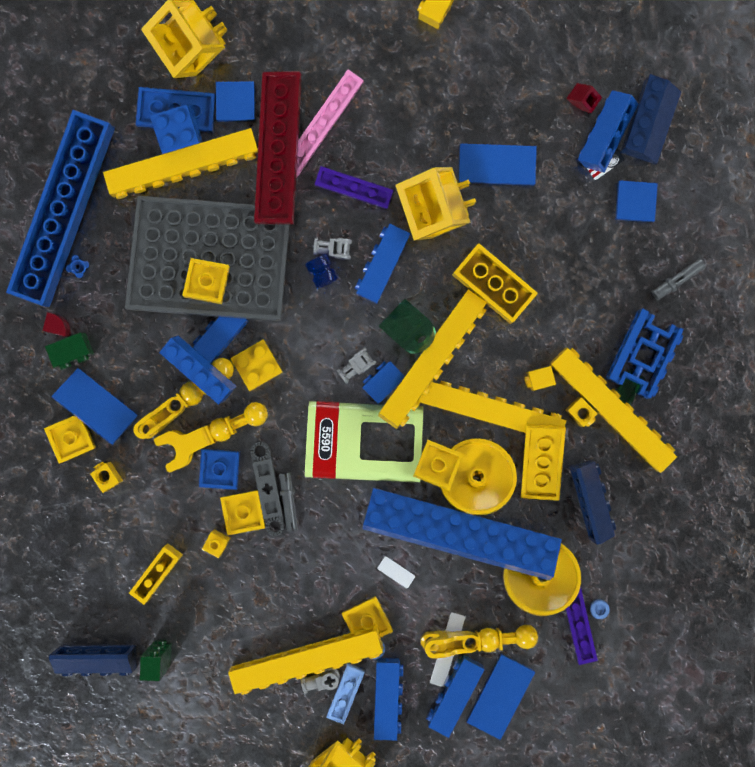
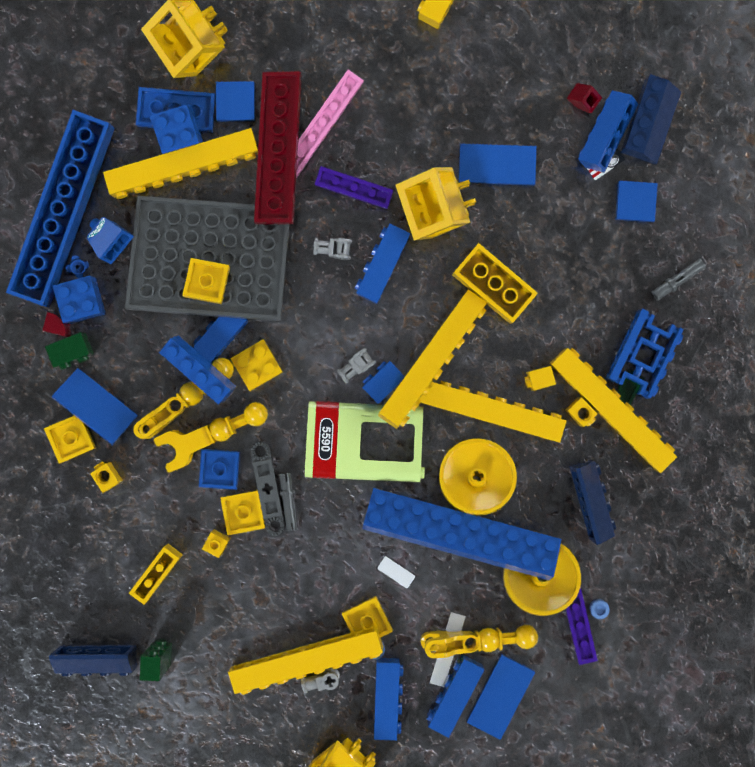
clear blue wheel [305,254,339,289] -> none
light blue tile [326,663,365,725] -> none
clear green plate [379,299,436,353] -> none
yellow plate [413,440,464,491] -> none
yellow tile [521,424,566,501] -> none
none -> blue brick [53,276,106,324]
none -> blue torso [87,217,134,264]

